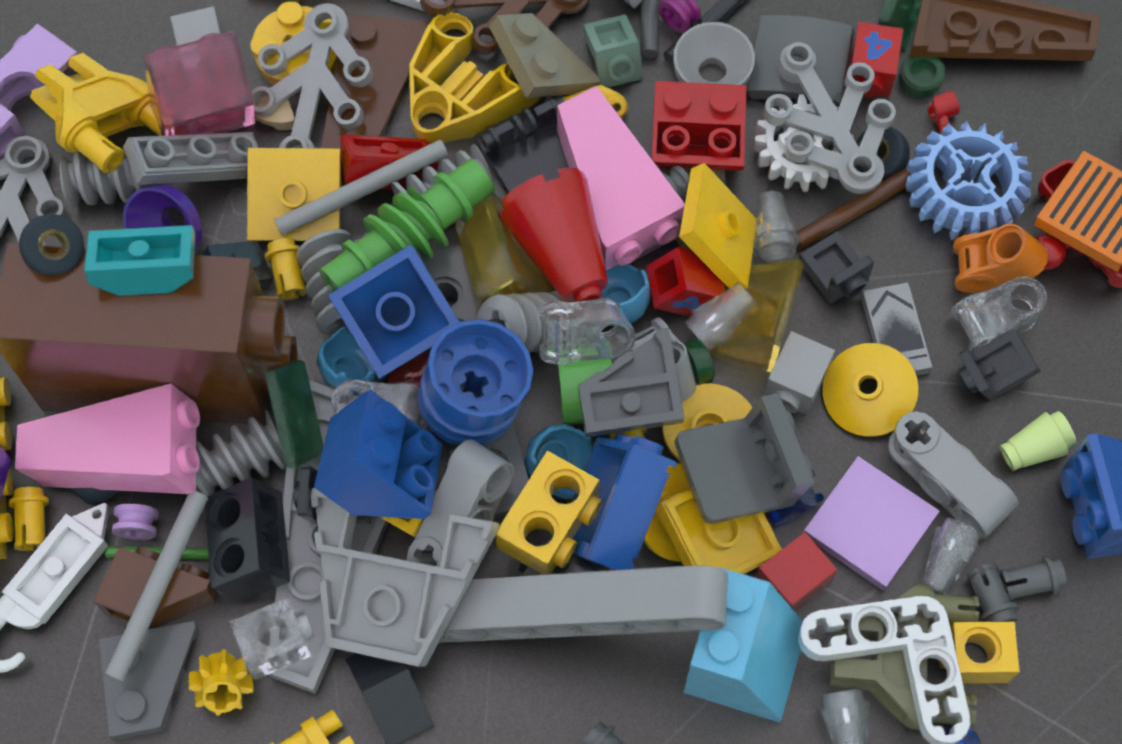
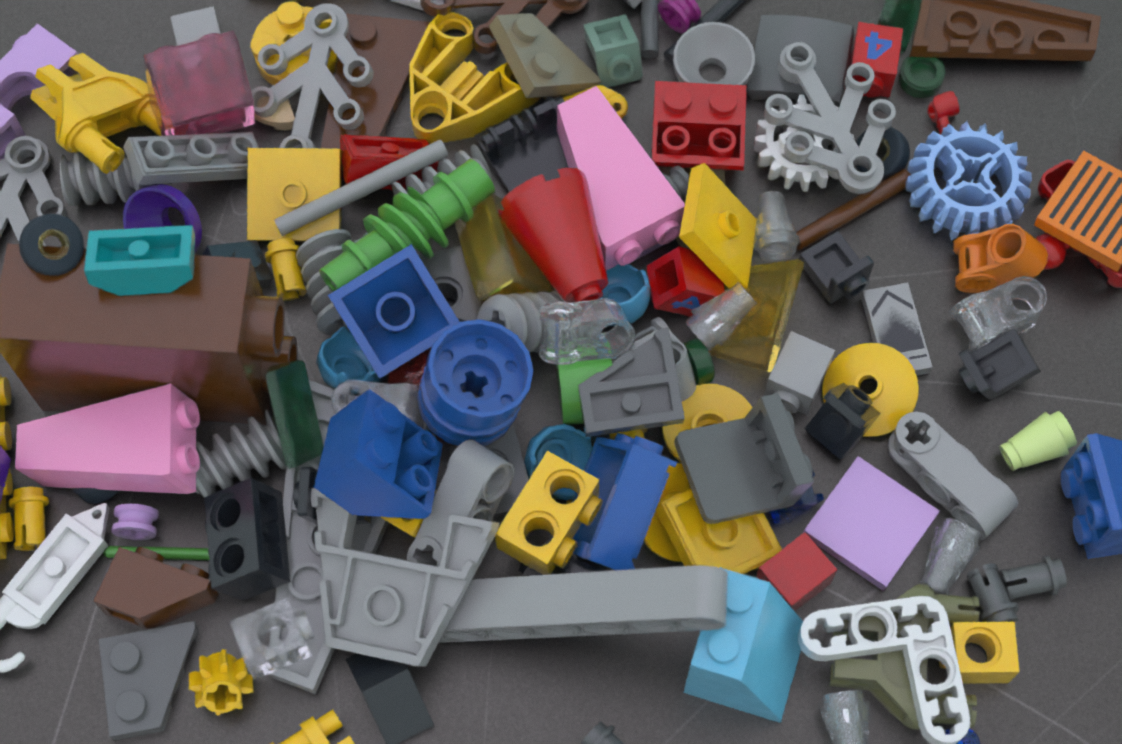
light grey bar [104,491,208,683] -> none
none -> black bracket [804,383,881,460]

